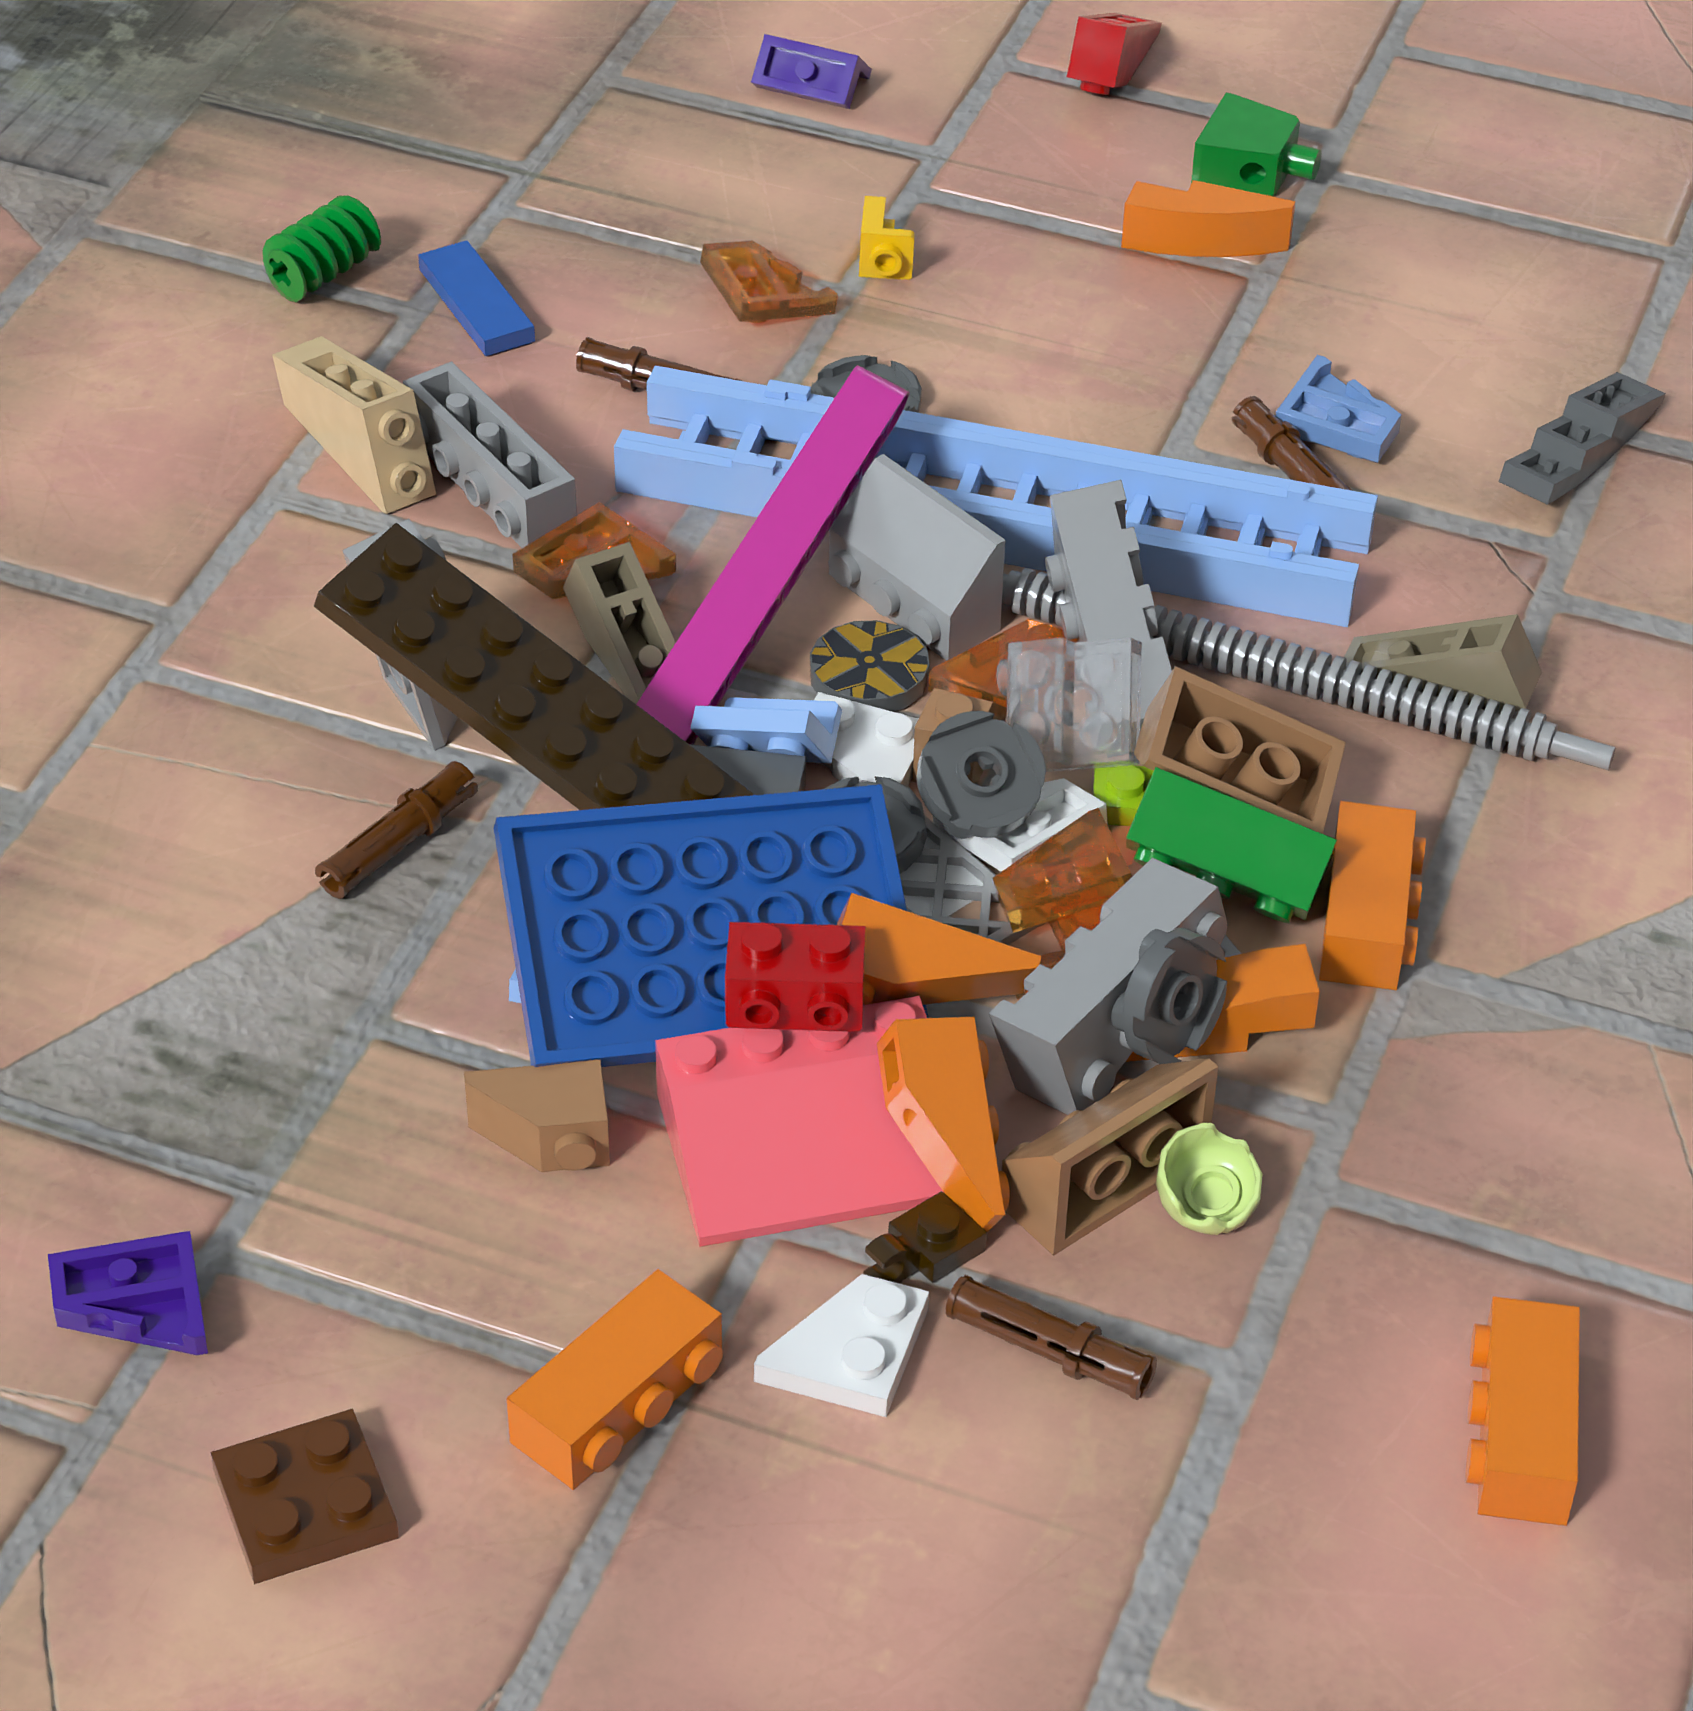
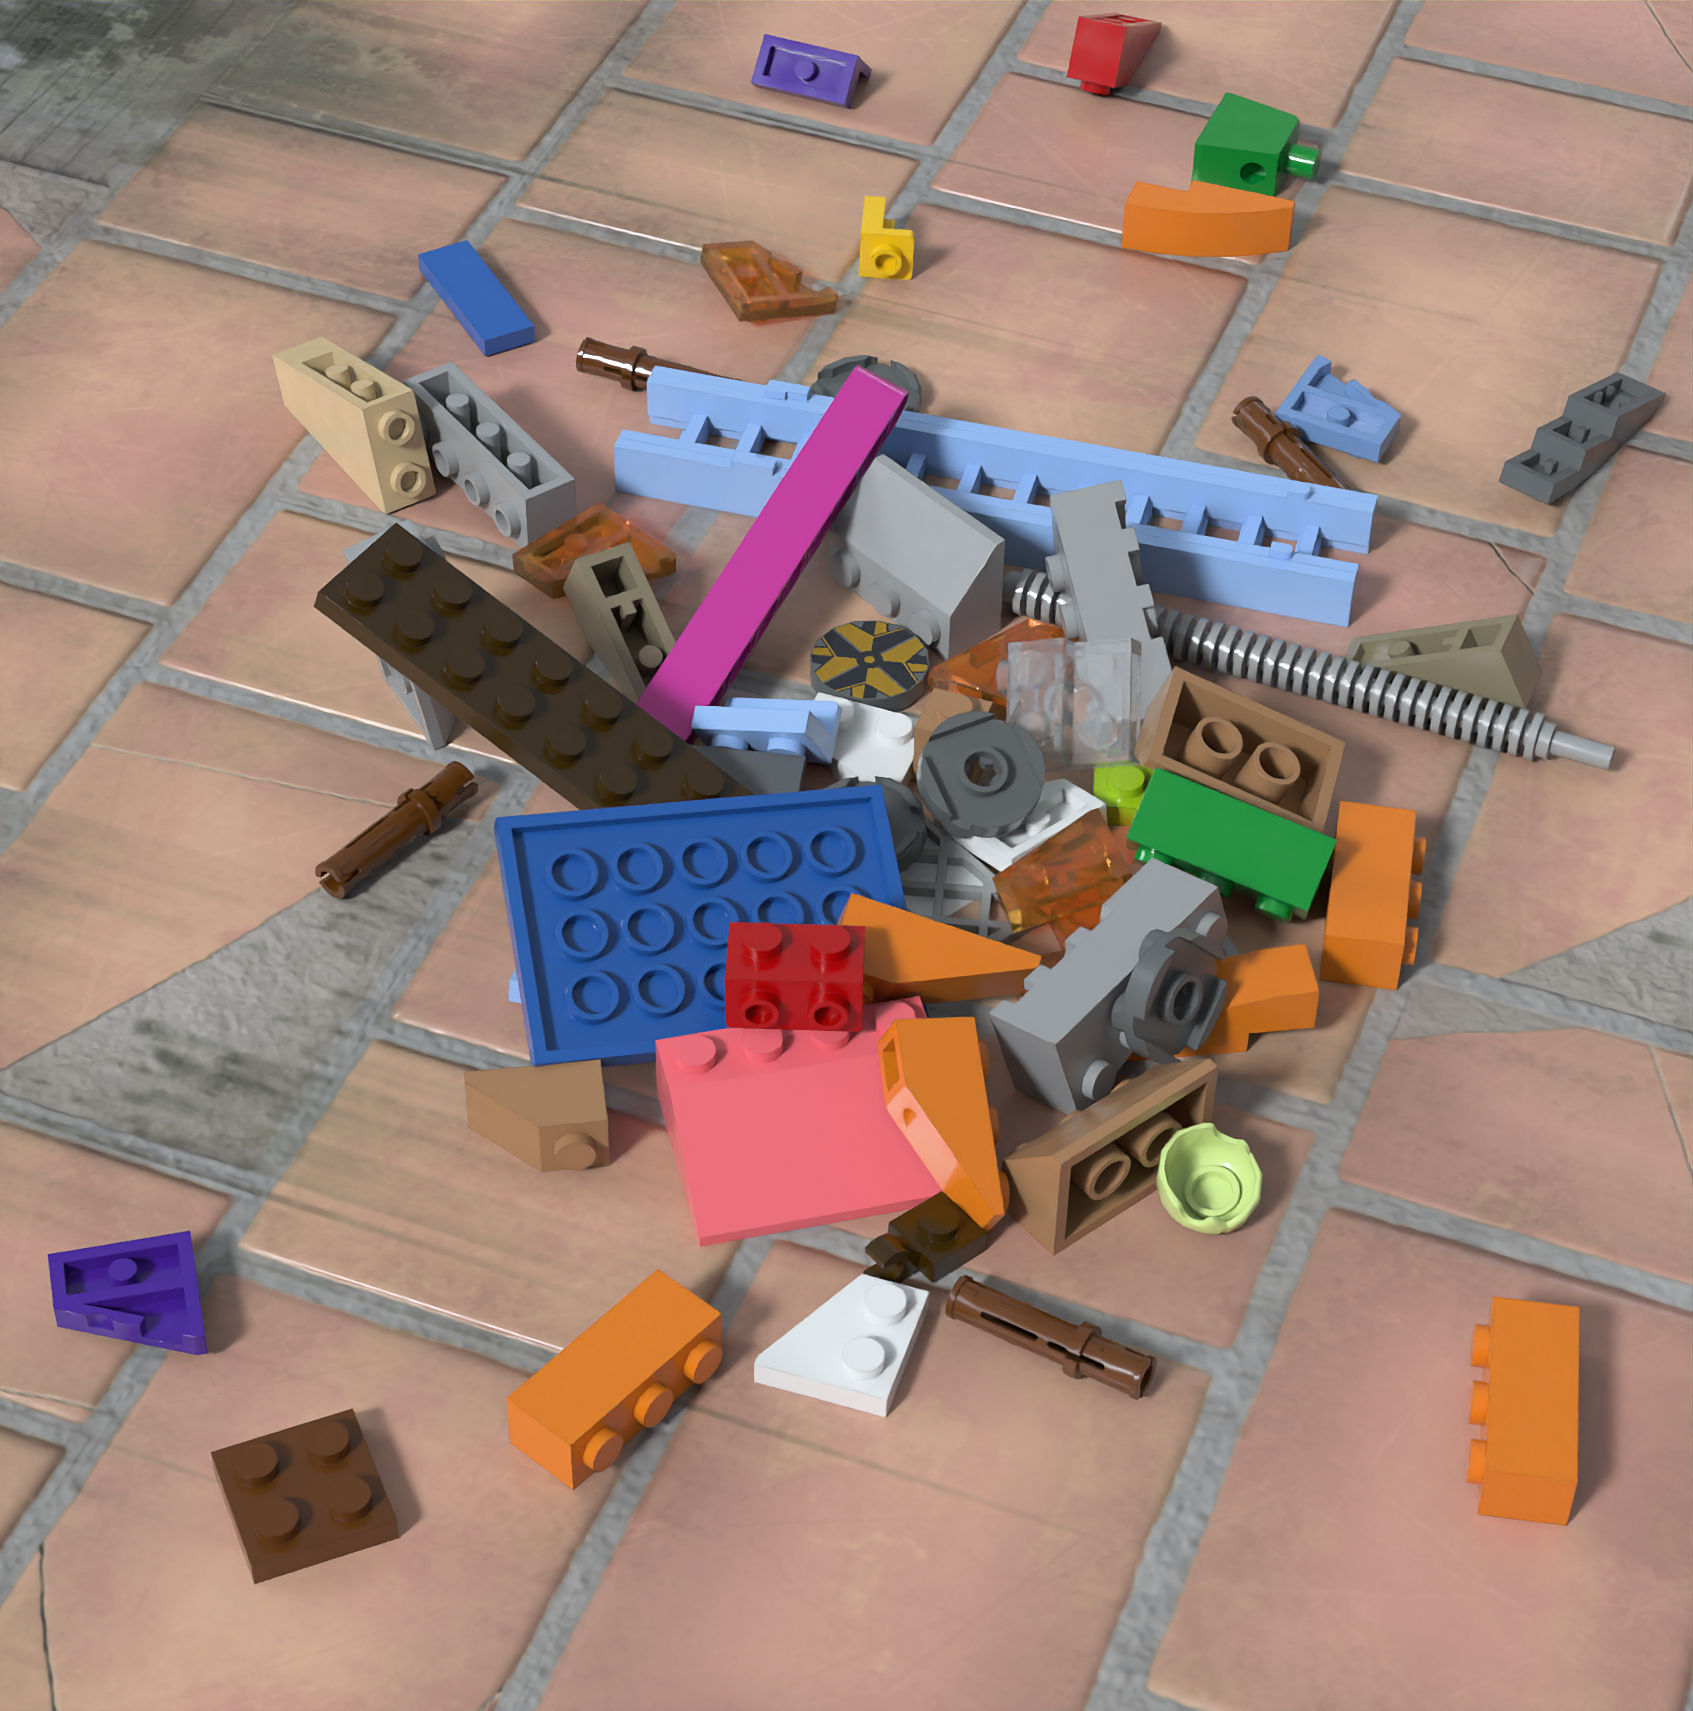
green piece [263,195,381,302] -> none

